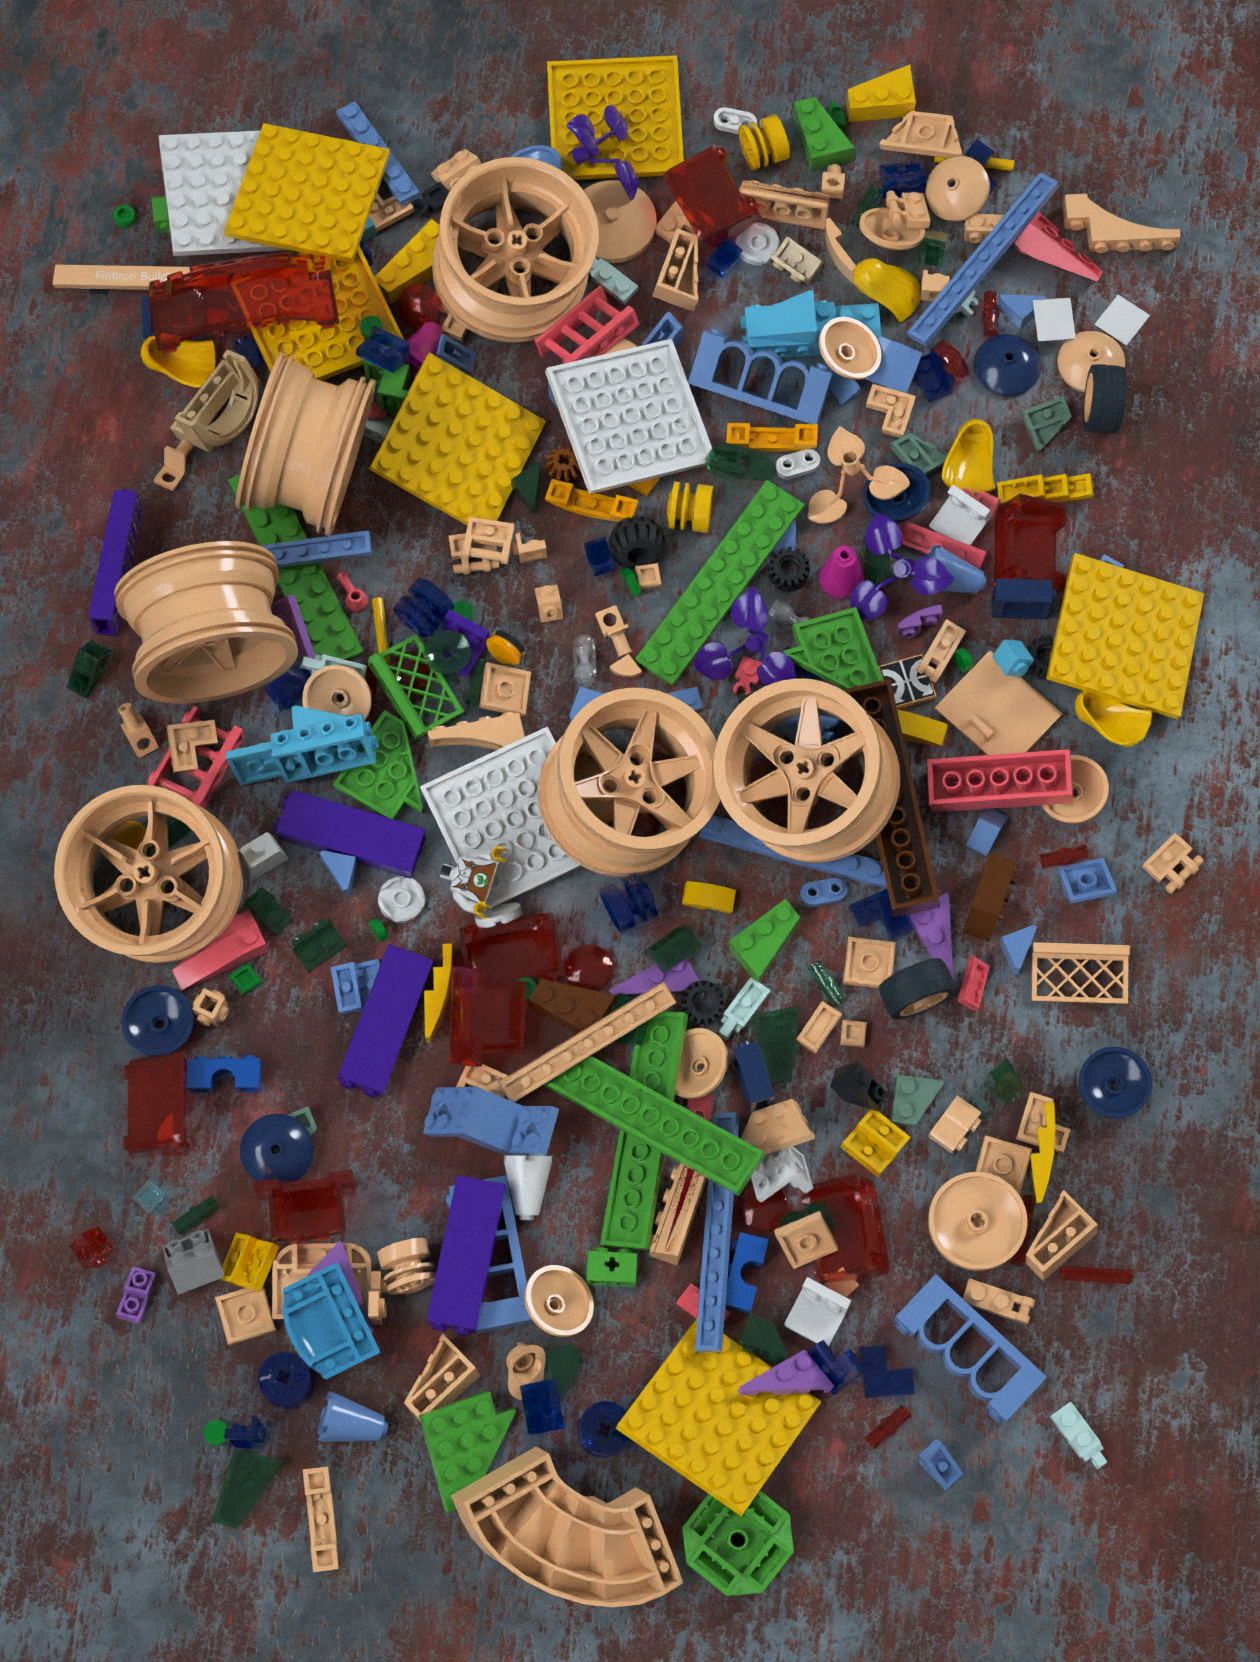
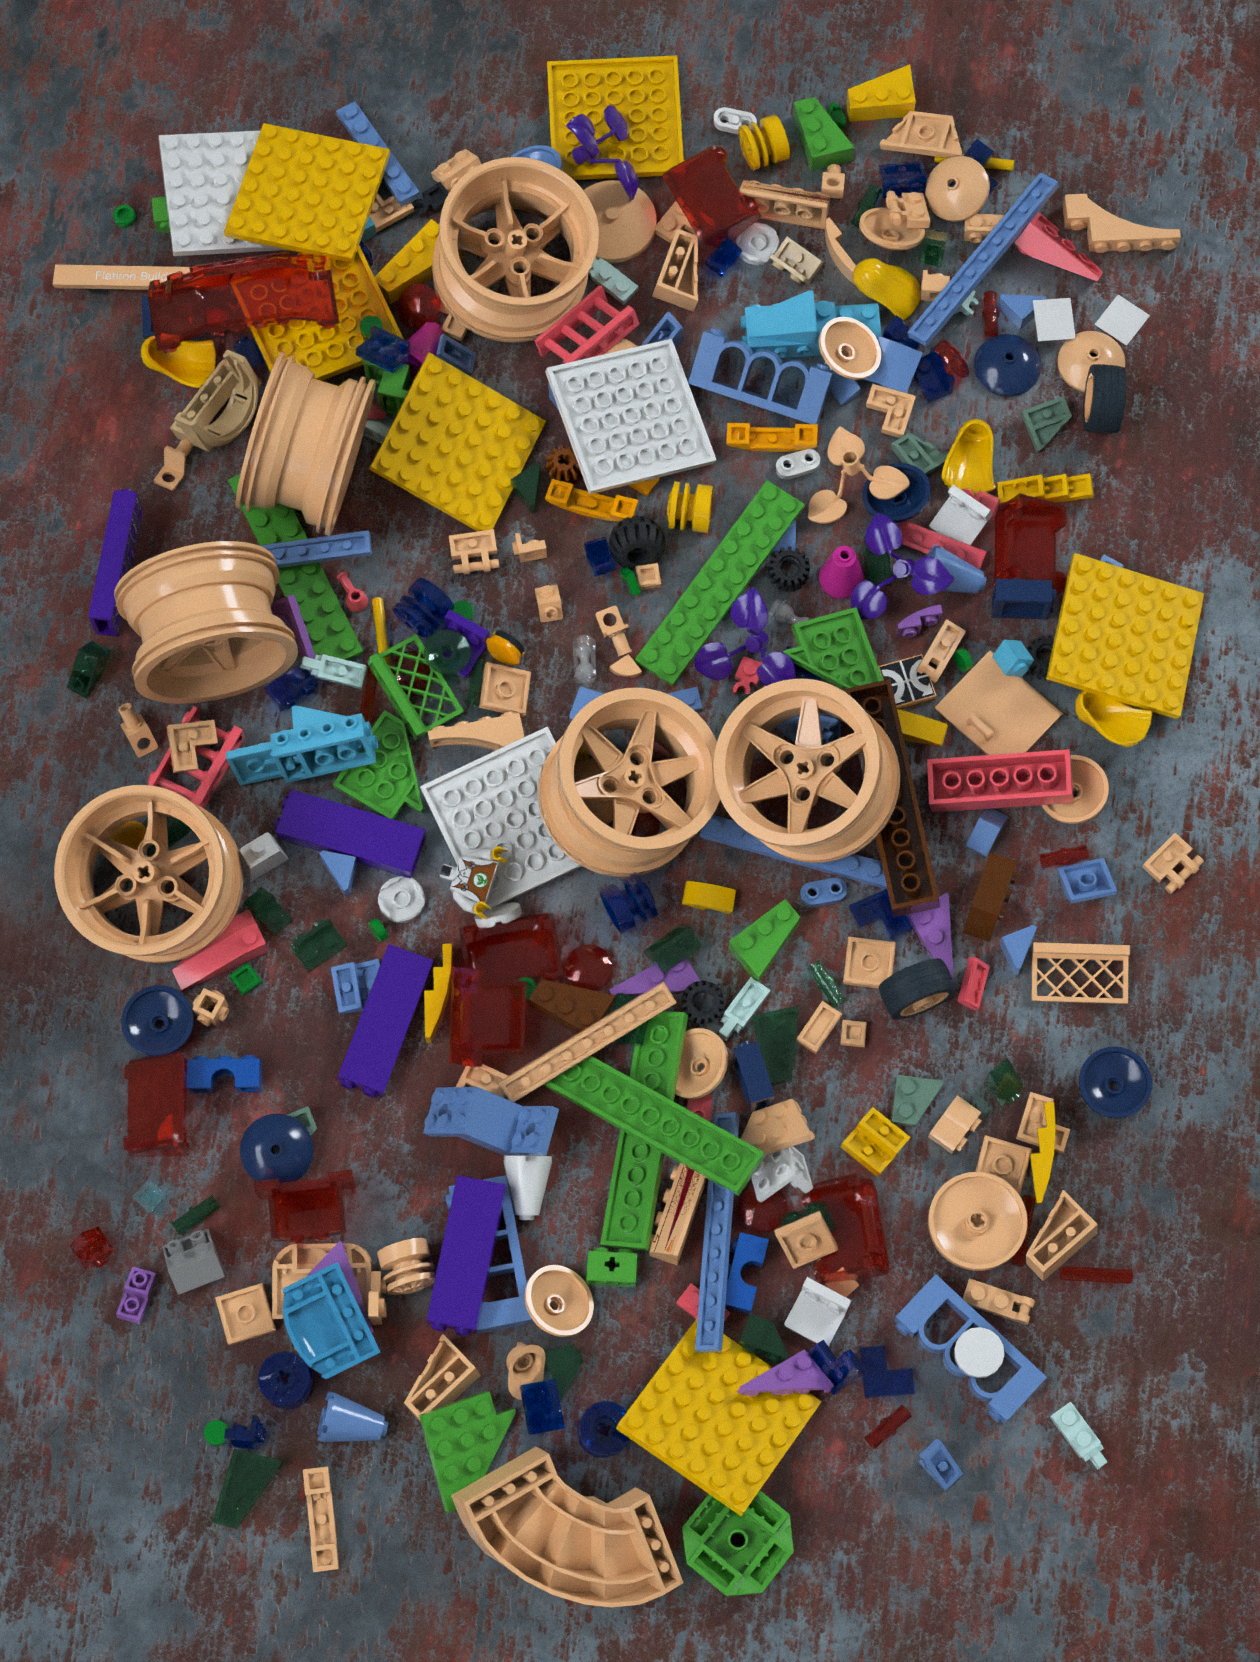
yellow slope [220,1233,280,1292] -> none
light nougat dish [302,665,371,720] -> none
light nougat plate [462,517,515,565] -> none
clear green piece [705,443,775,481] -> none
black slope [830,1062,886,1111] -> none
none -> clear blue piece [882,315,920,350]
none -> white tile [954,1327,1005,1378]

